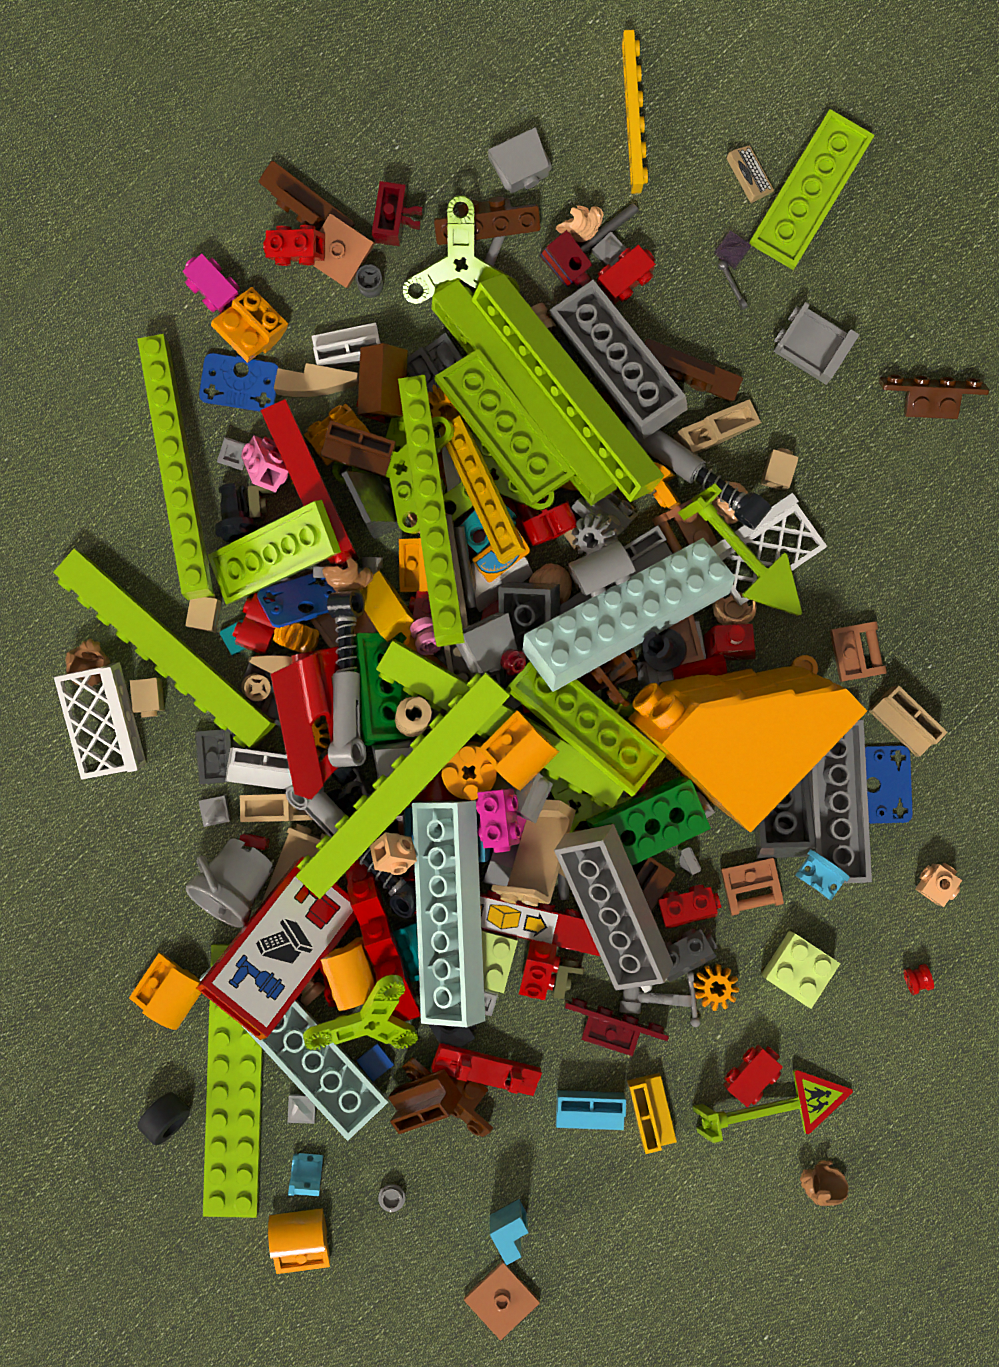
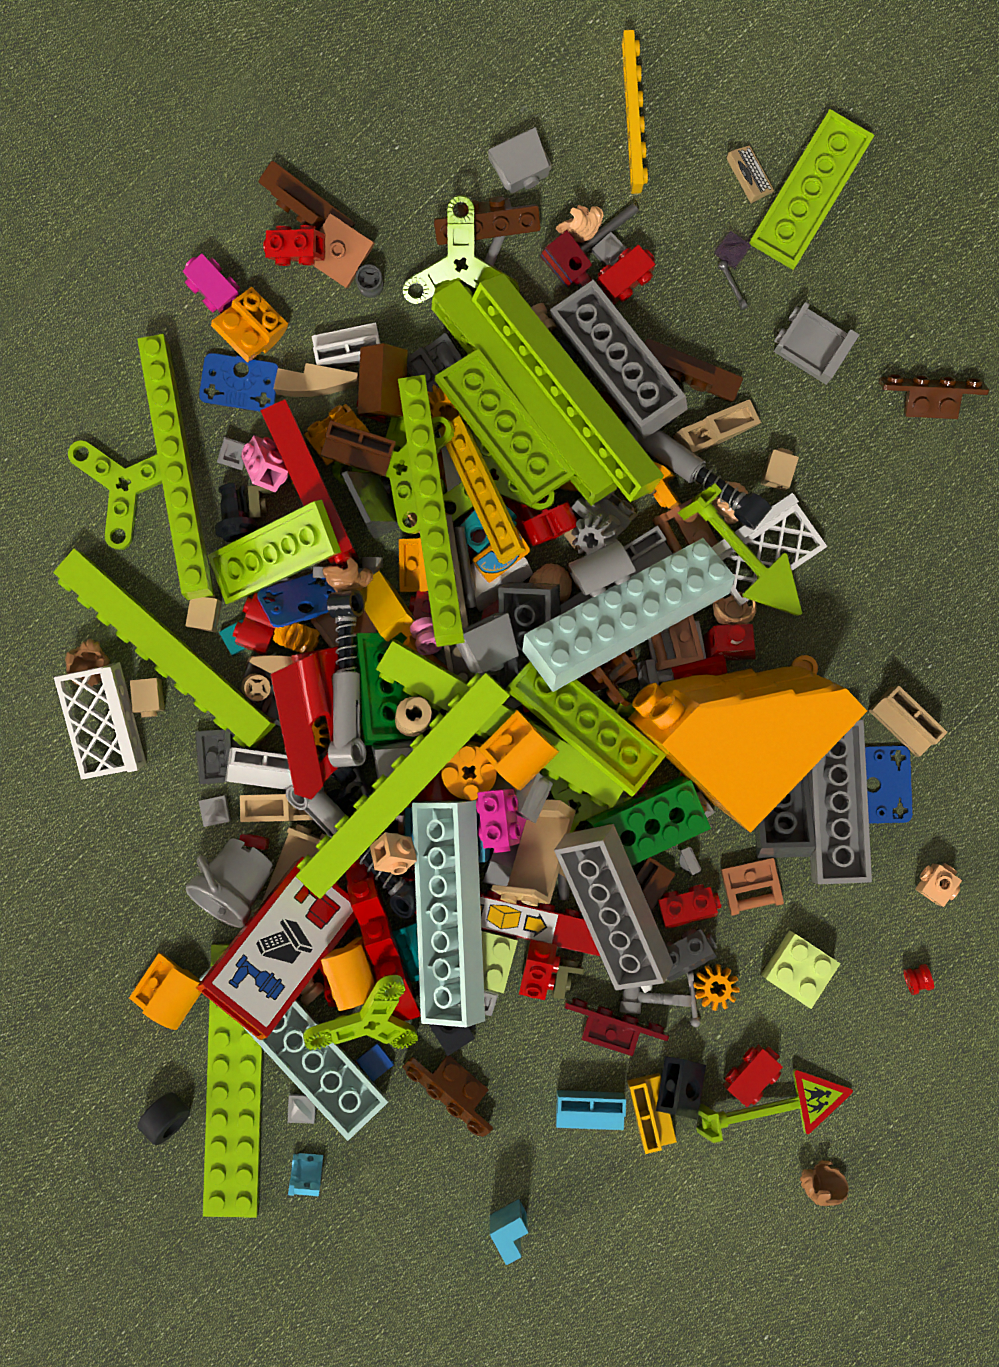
light orange brick [268,1208,331,1274] -> none
dark red brick [372,181,423,247] -> none
light grey plate [378,1184,405,1212] -> none
reddish brown piece [388,1069,462,1134] -> none
red hinge [431,1043,542,1096] -> none
nougat plate [464,1260,540,1341] -> none
dark red plate [501,649,526,676] -> none
black piece [642,628,687,672] -> none
medium azure piece [795,849,850,900] -> none
nougat plate [830,621,887,682] -> none
none -> lime piece [68,440,162,550]
none -> black brick [656,1056,706,1120]

